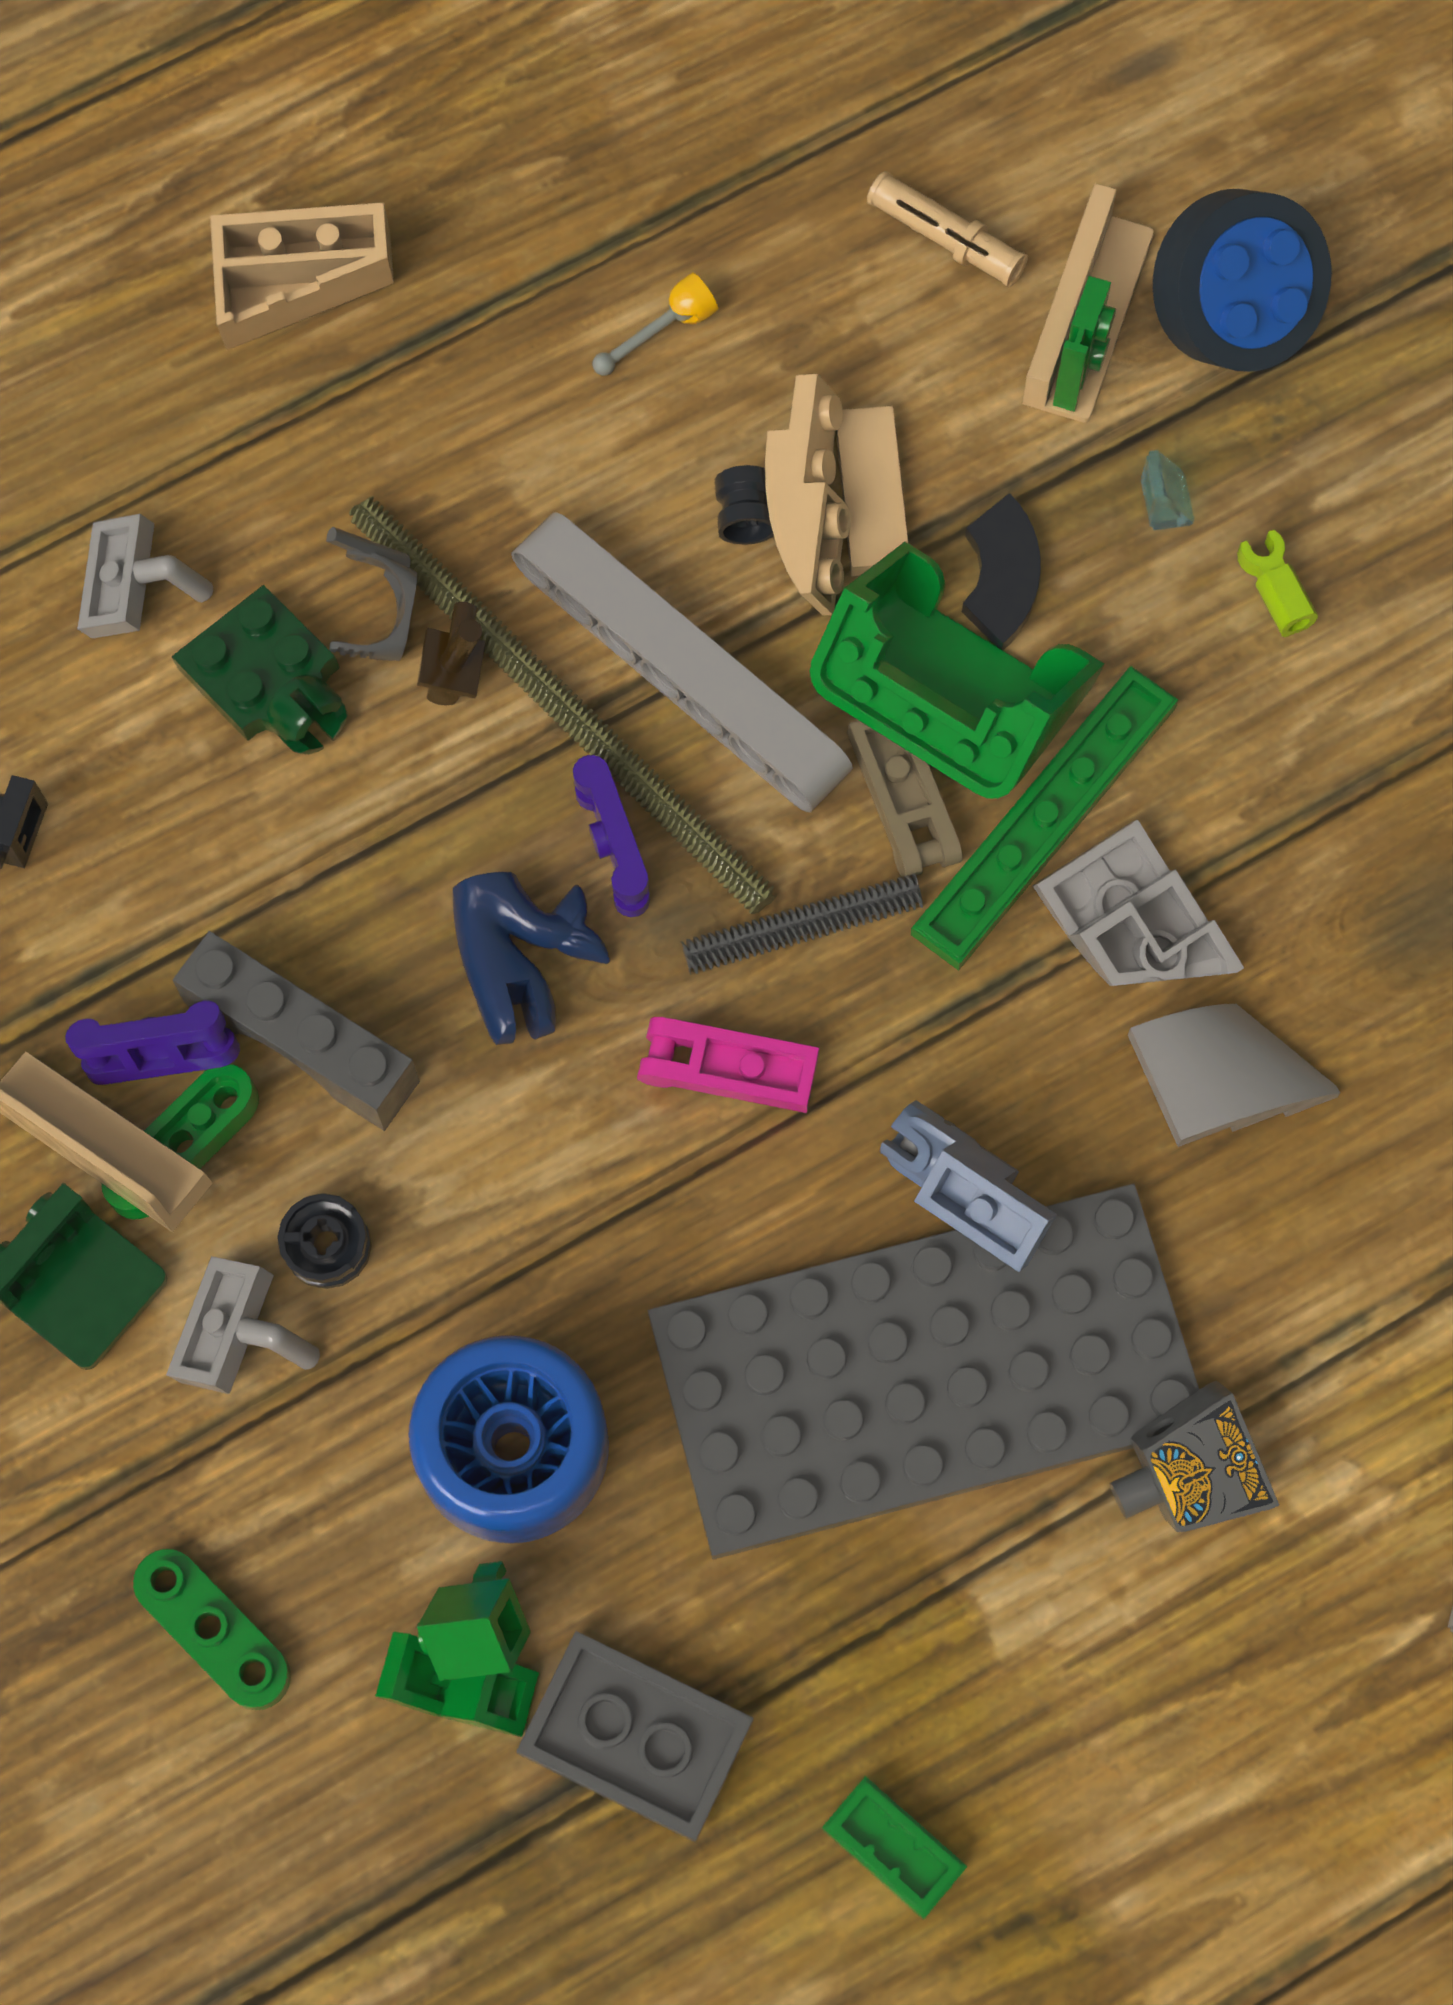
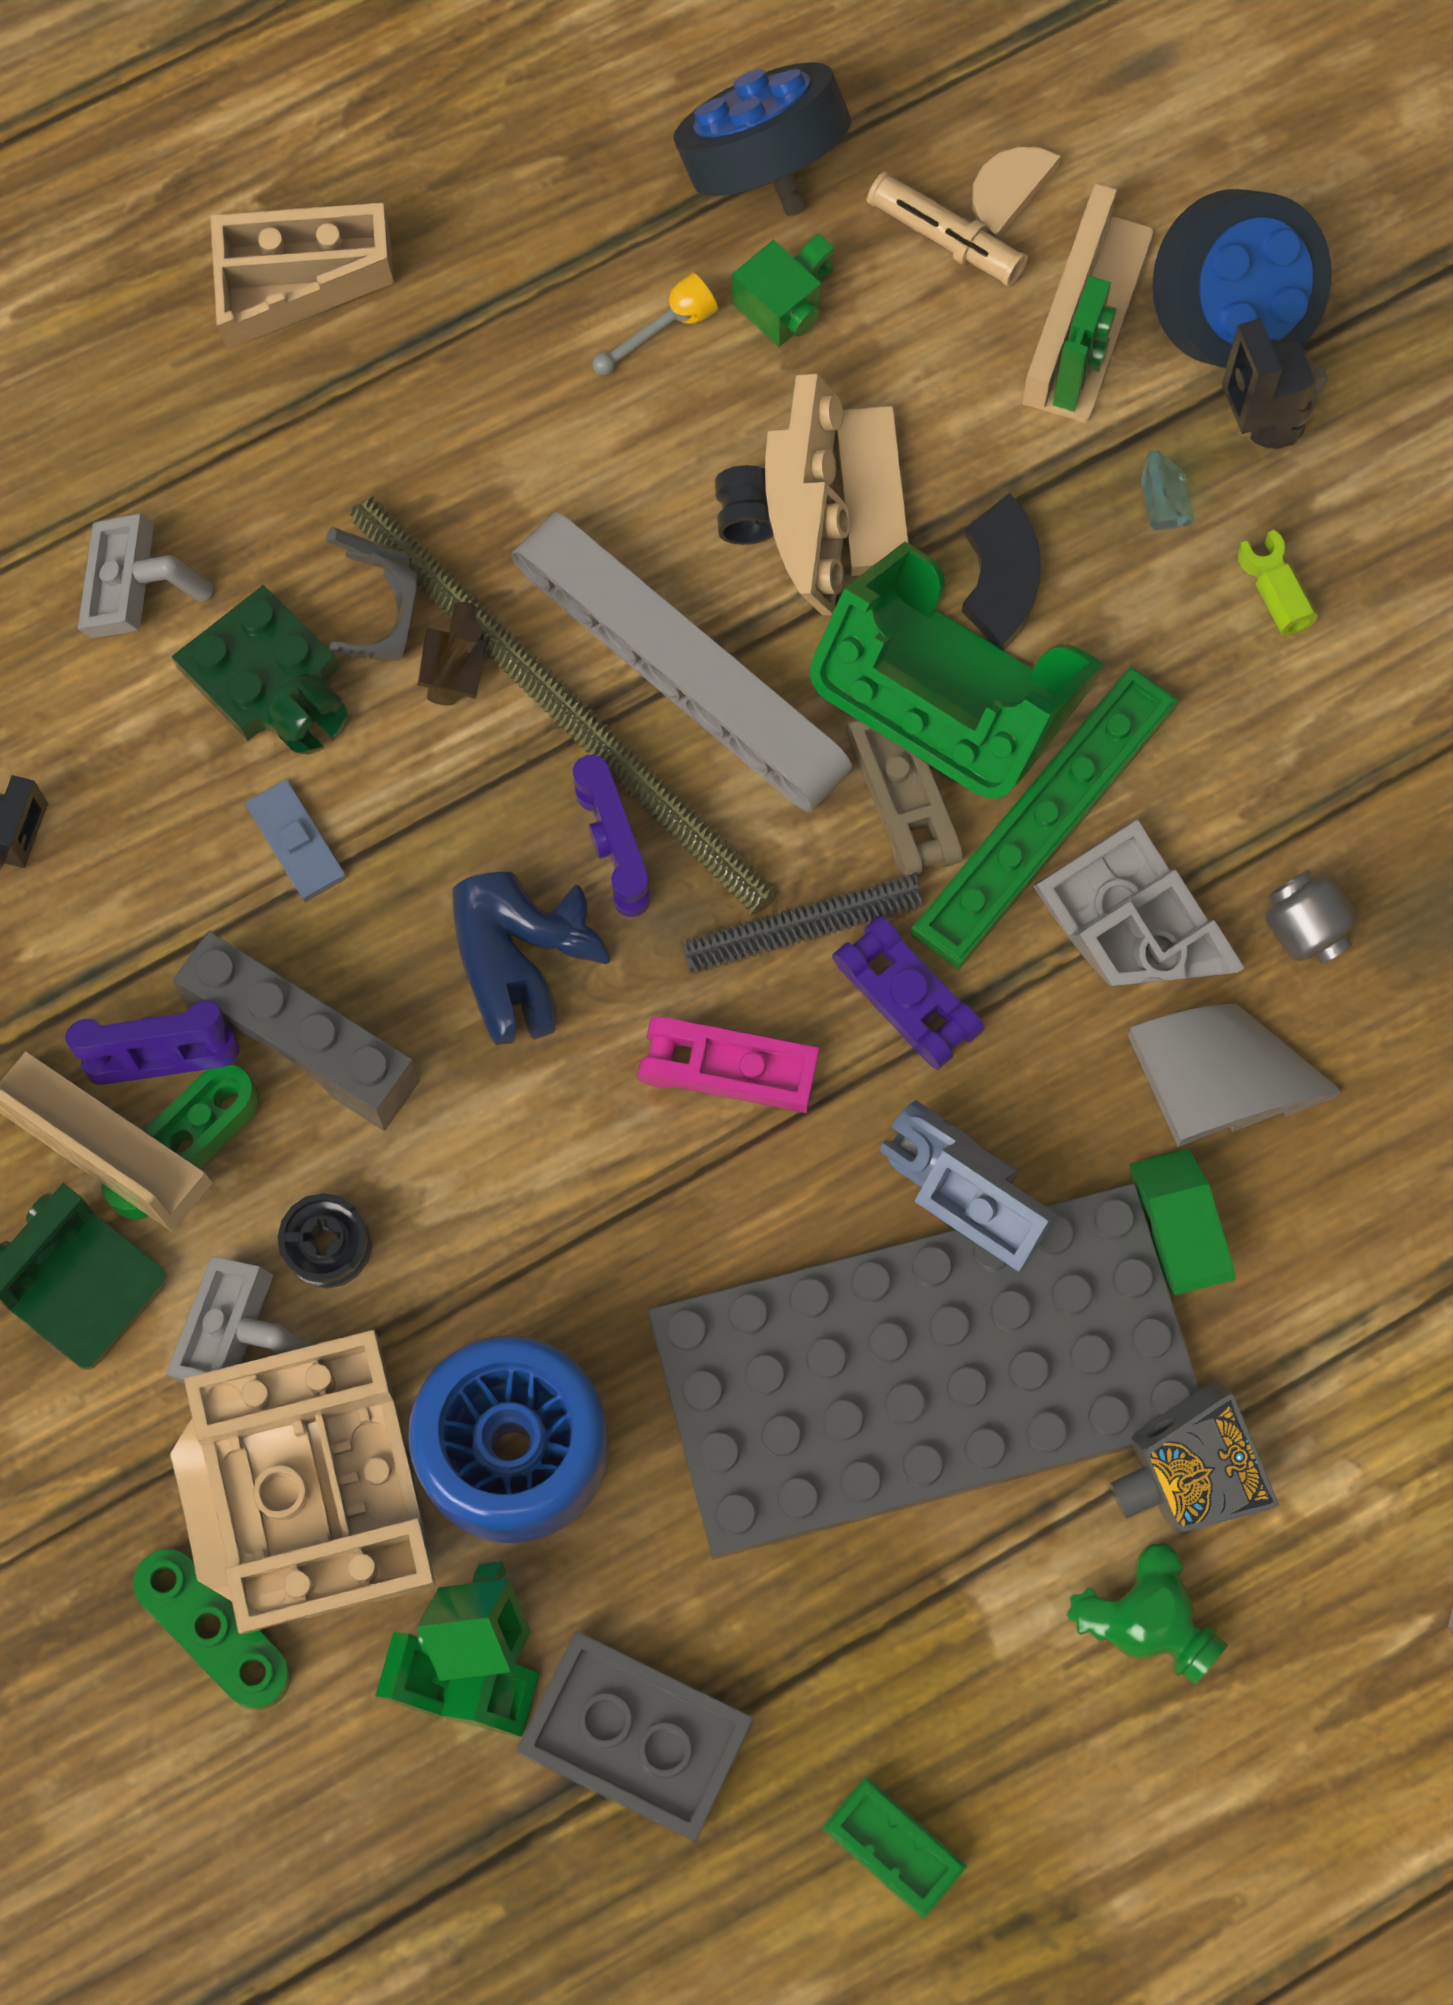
none -> tan slope [170,1330,436,1634]
none -> sand blue piece [245,779,346,903]
none -> black wheel [673,62,851,216]
none -> green brick [732,233,834,347]
none -> dark purple plate [832,915,985,1070]
none -> tan tile [972,147,1061,239]
none -> green animal [1067,1543,1228,1685]
none -> green slope [1129,1148,1236,1296]
none -> black plate [1222,318,1328,449]
none -> flat silver head [1265,870,1358,965]

